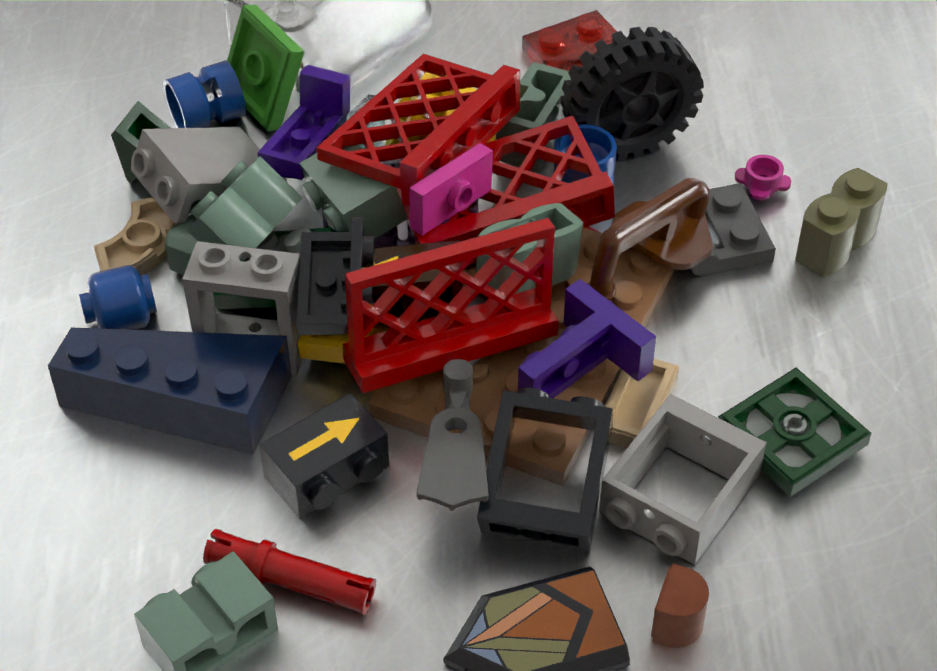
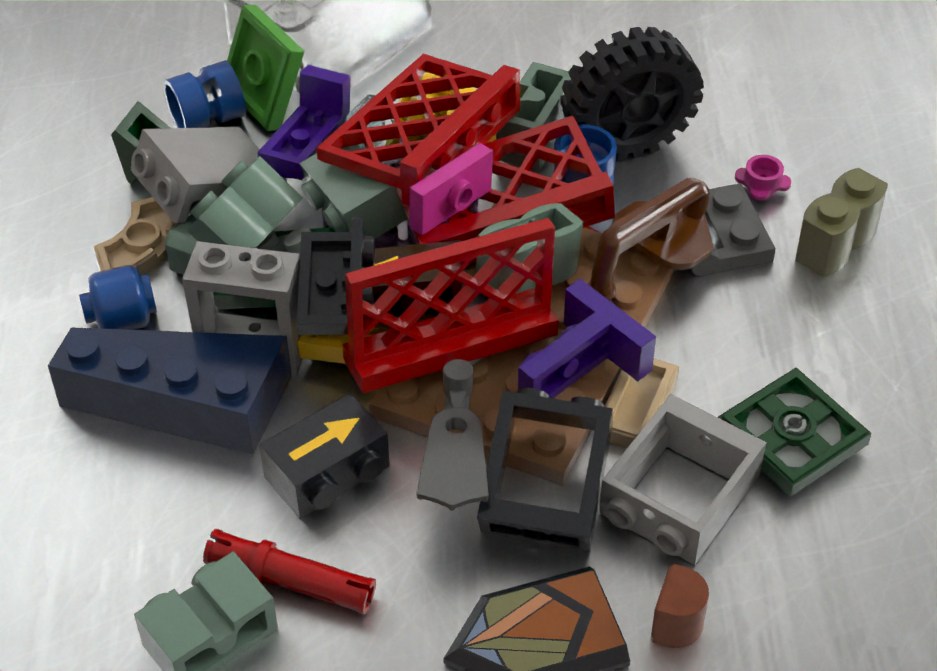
clear red wing [522,10,617,71] -> none

